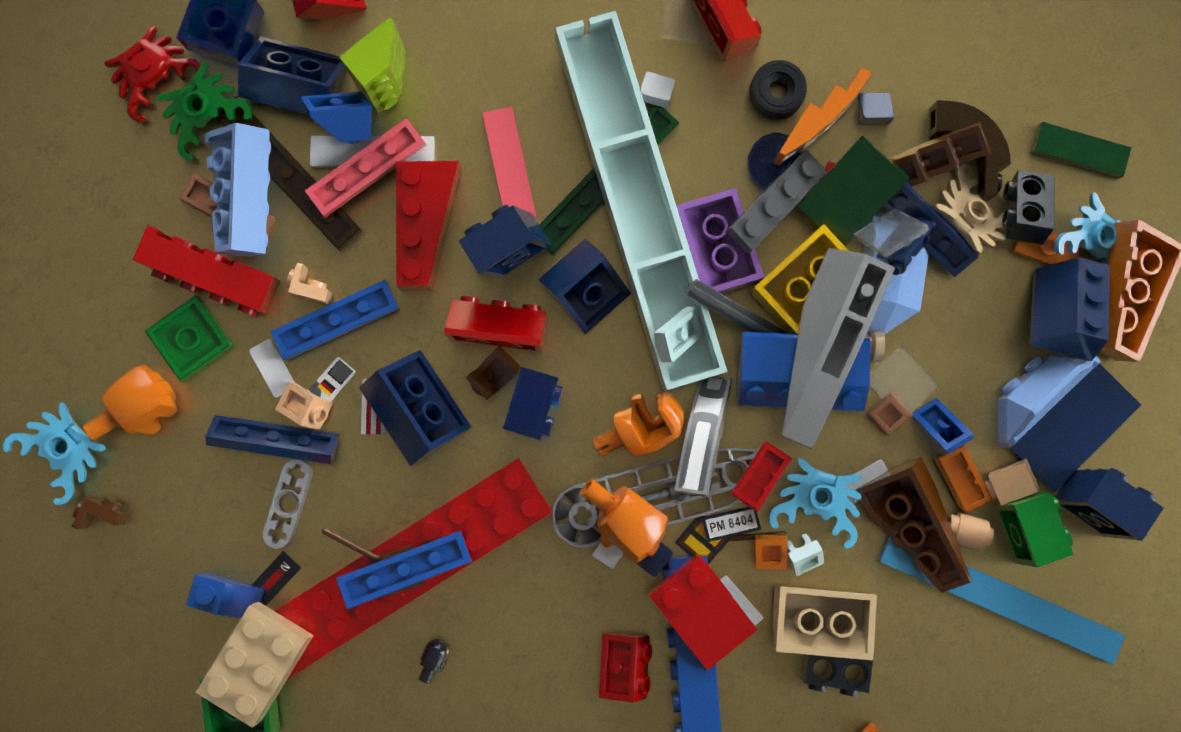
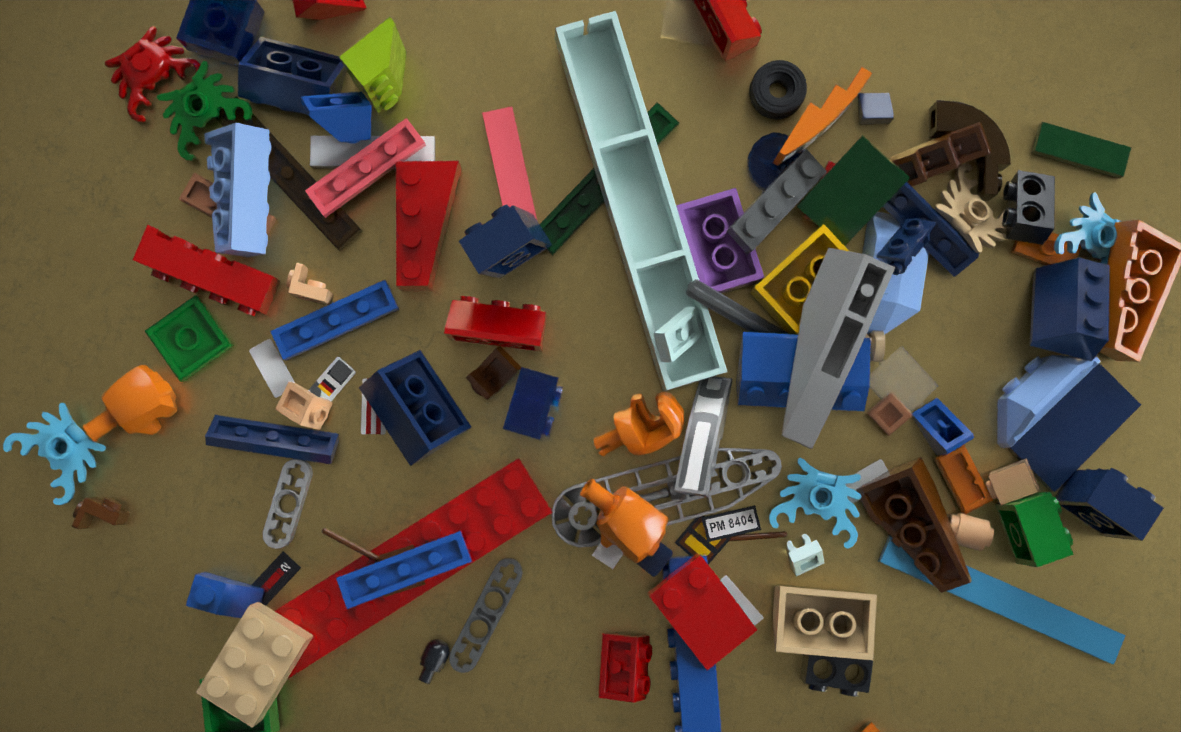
dark blue slope [538,239,631,334] -> none
light grey tile [640,71,676,108] -> none
red plate [730,441,793,512] -> none
orange plate [755,535,788,570] -> none
clear piece [853,208,929,257] -> none
none -> dark grey beam [449,558,523,673]

